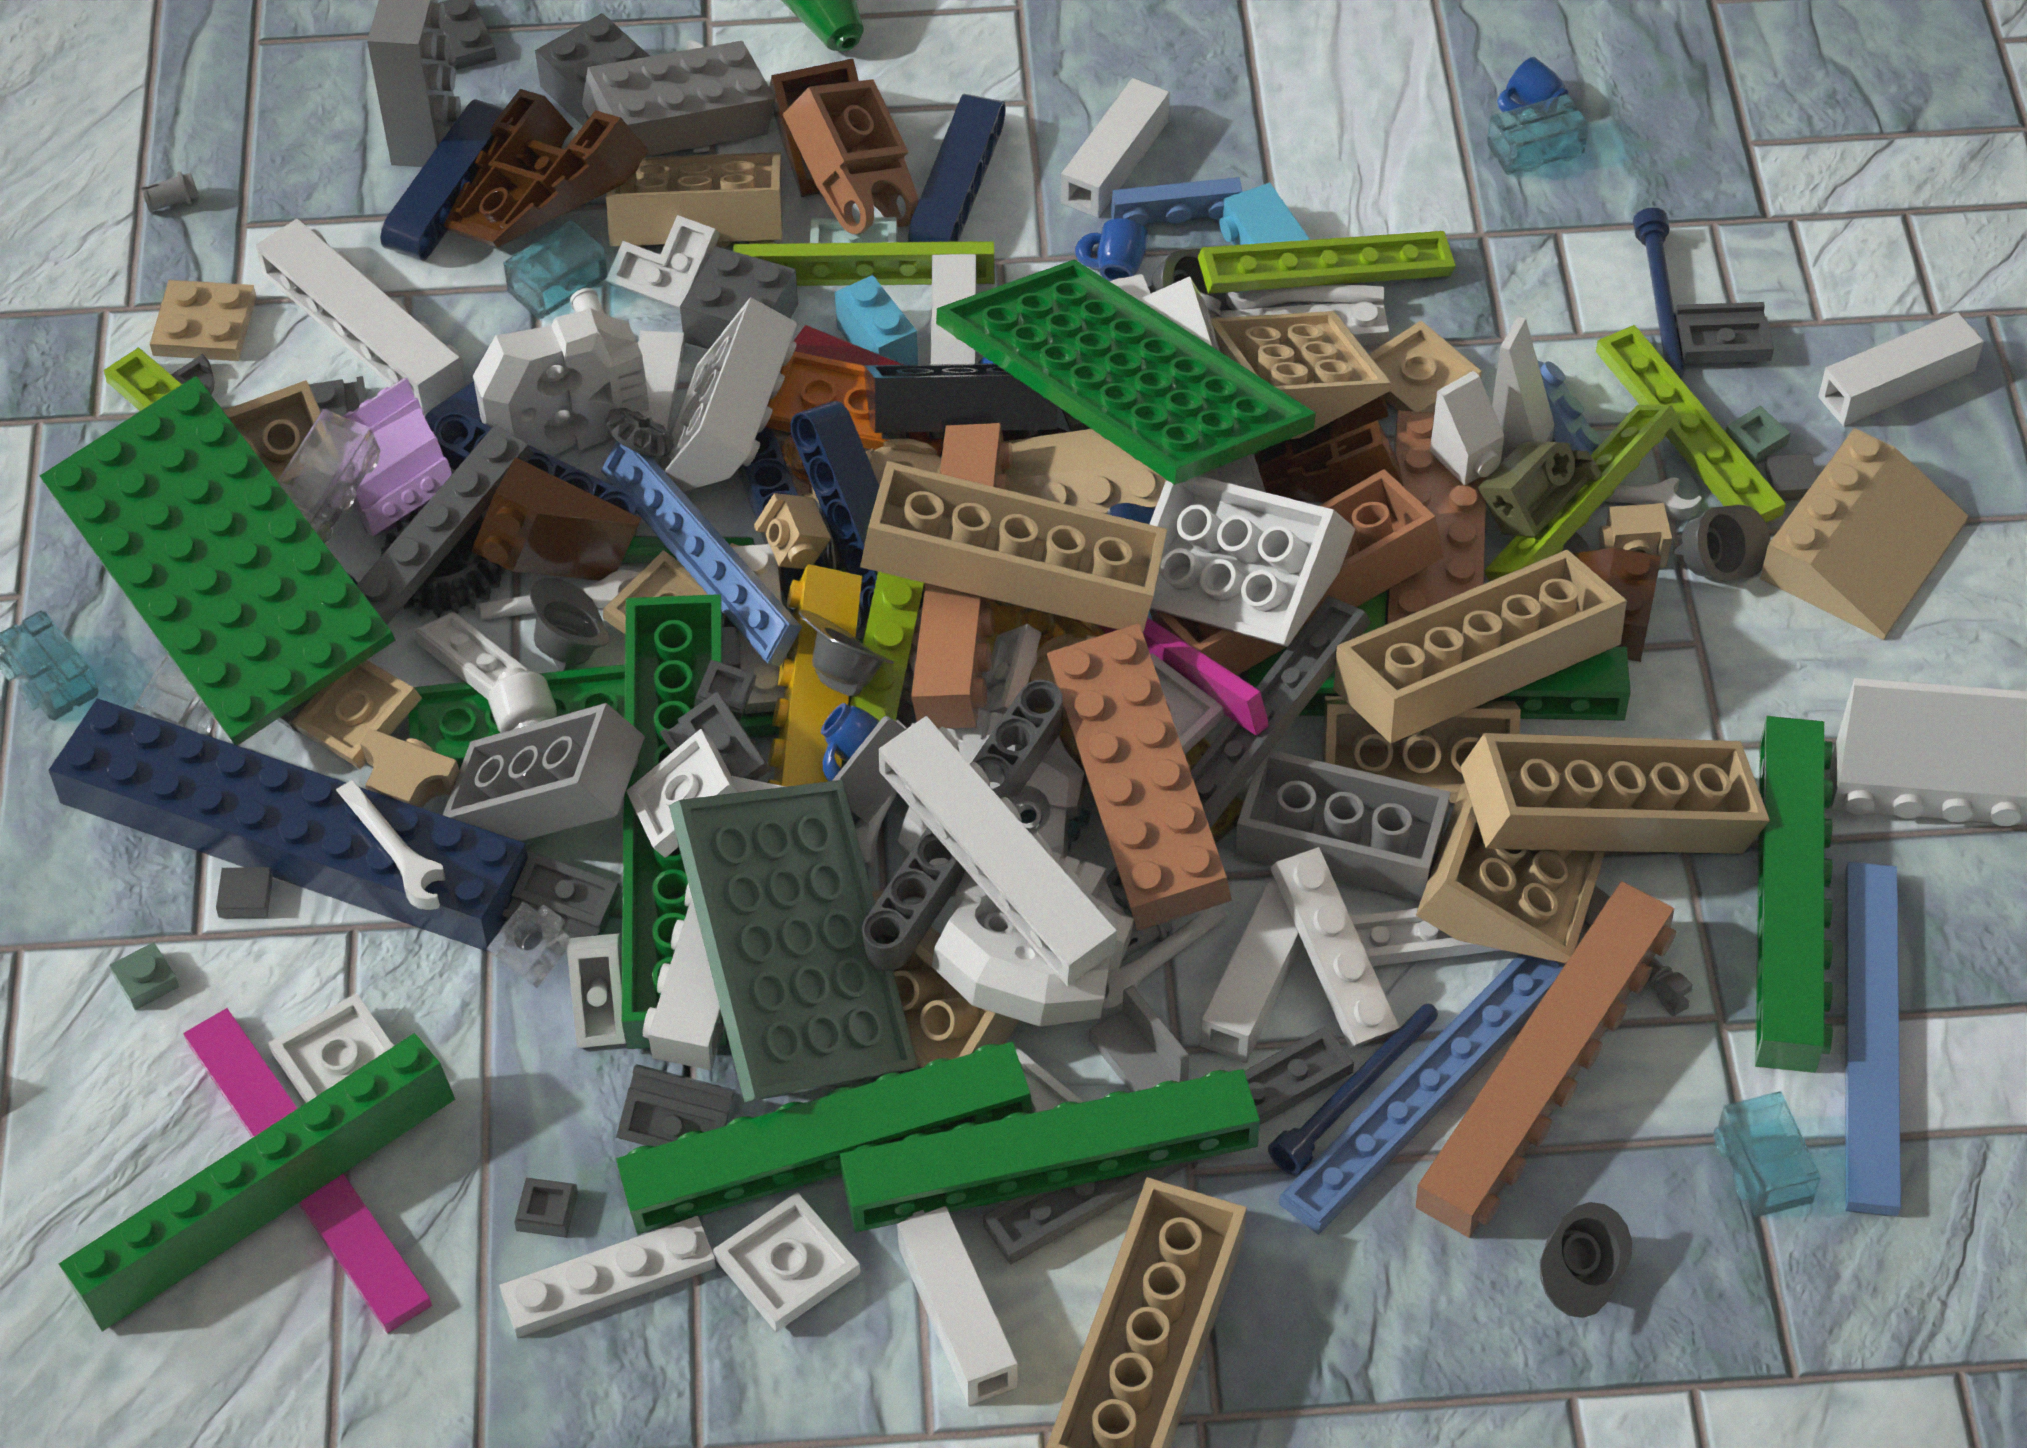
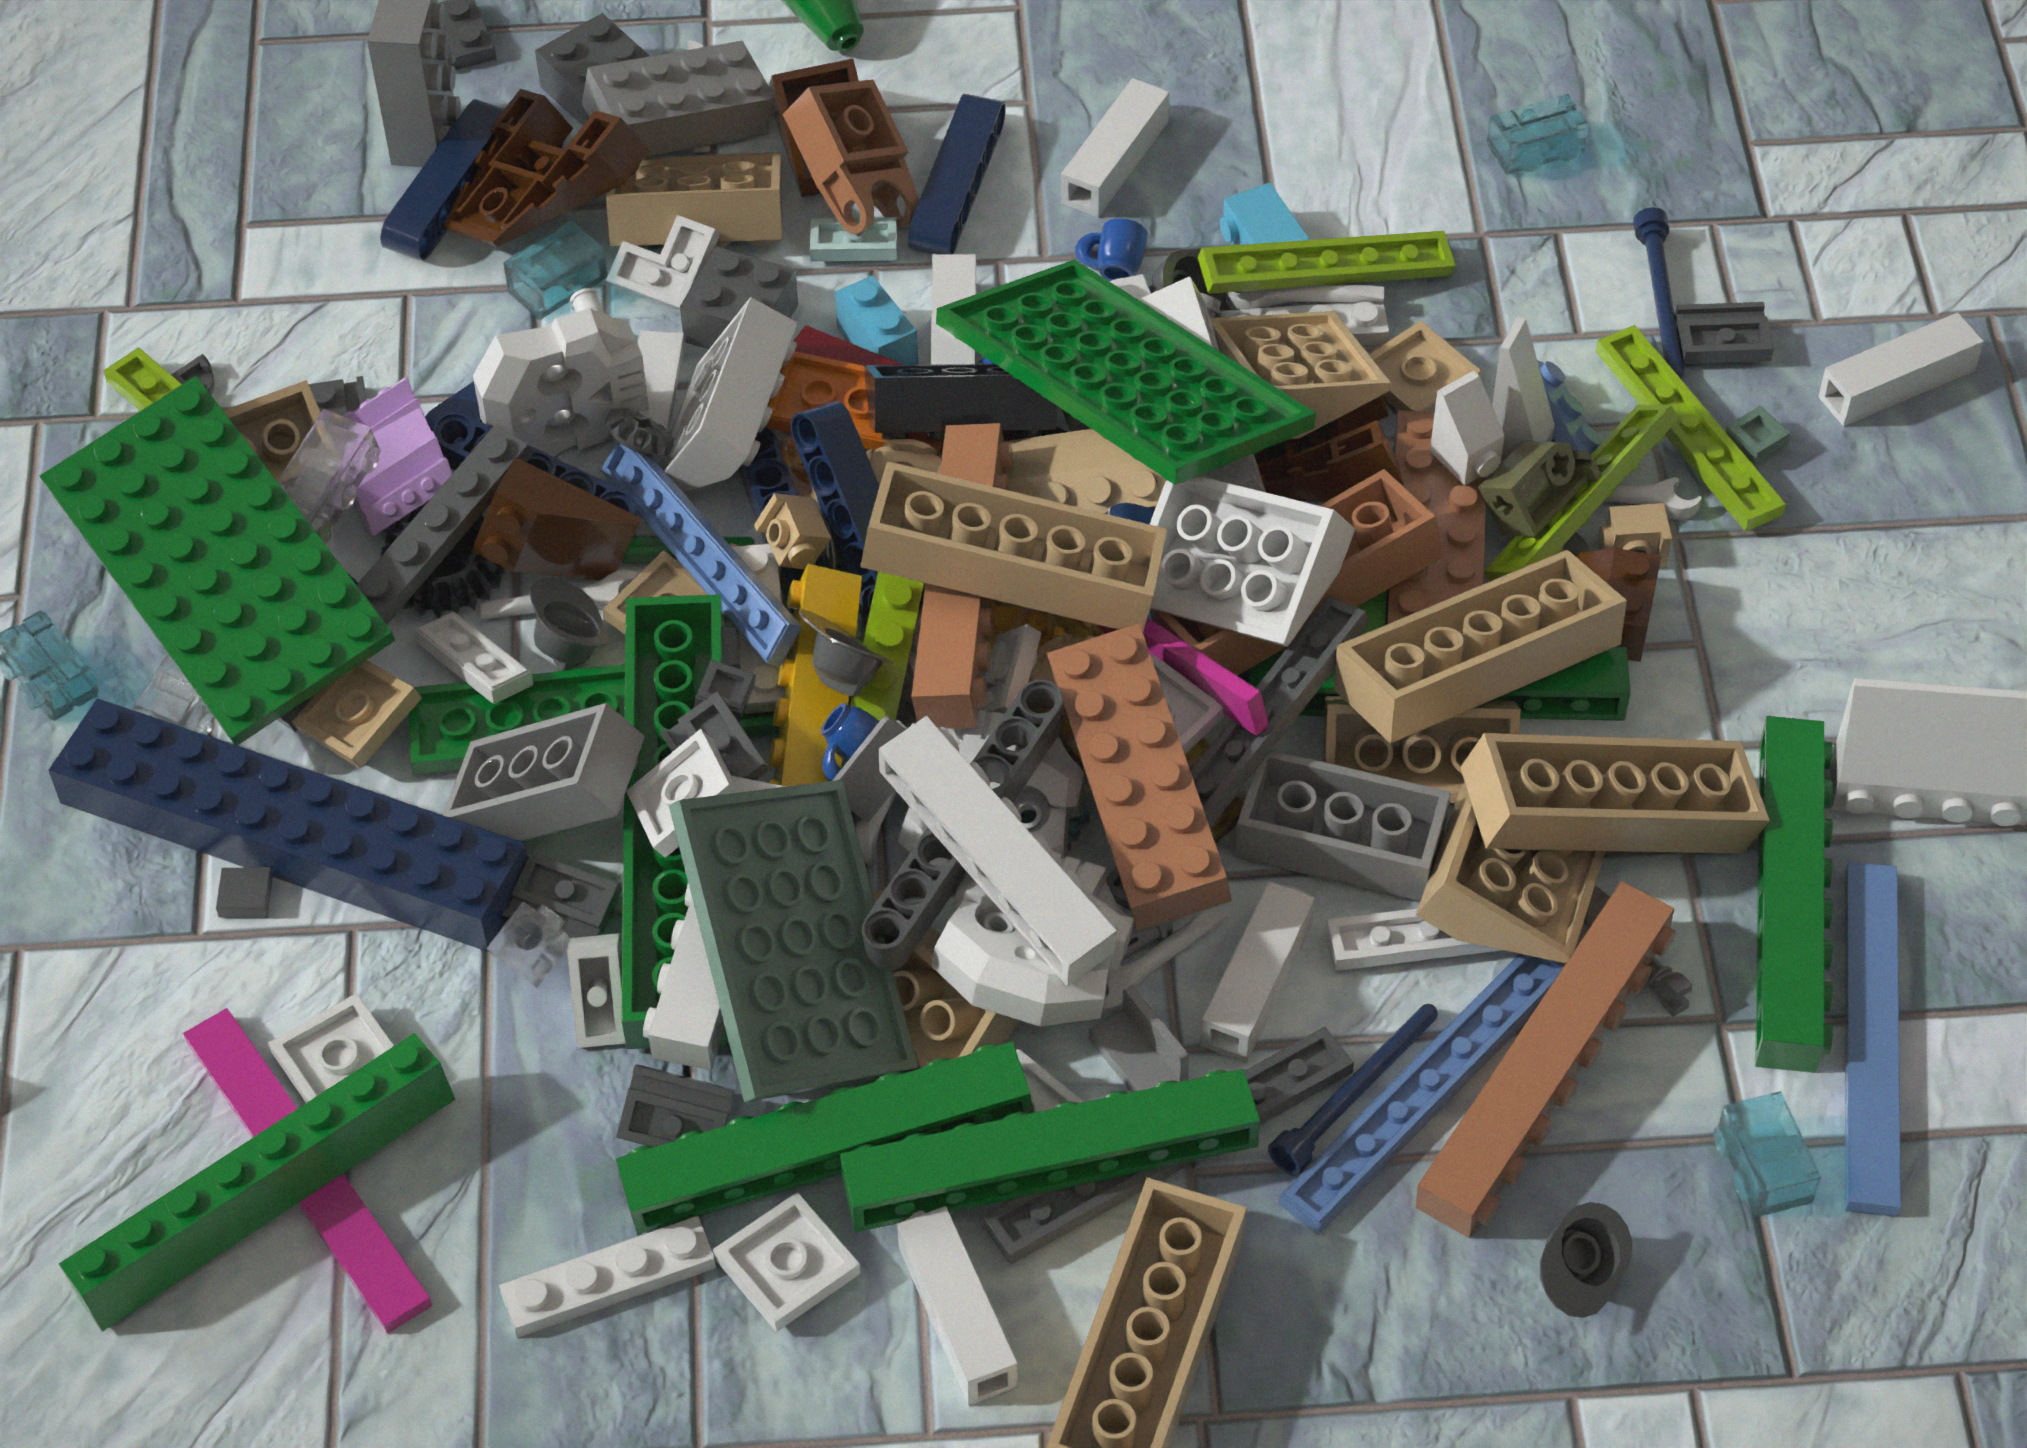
sand green plate [109,942,179,1010] -> none
light grey pin [141,171,199,213] -> none
tan plate [150,280,257,361] -> none
white brick [256,219,465,414] -> none
white piece [336,780,445,910] -> none
tan brick [360,728,460,808] -> none
white head [488,668,557,733] -> none
dark grey tile [514,1177,578,1238] -> none
lime plate [733,241,995,286] -> none
medium blue plate [1111,177,1242,226] -> none
white plate [1270,847,1400,1049] -> none
blue piece [1497,57,1569,118] -> none
dark grey piece [1673,505,1771,581] -> none
tan slope [1760,428,1969,640] -> none
dark grey tile [1764,454,1817,500] -> none

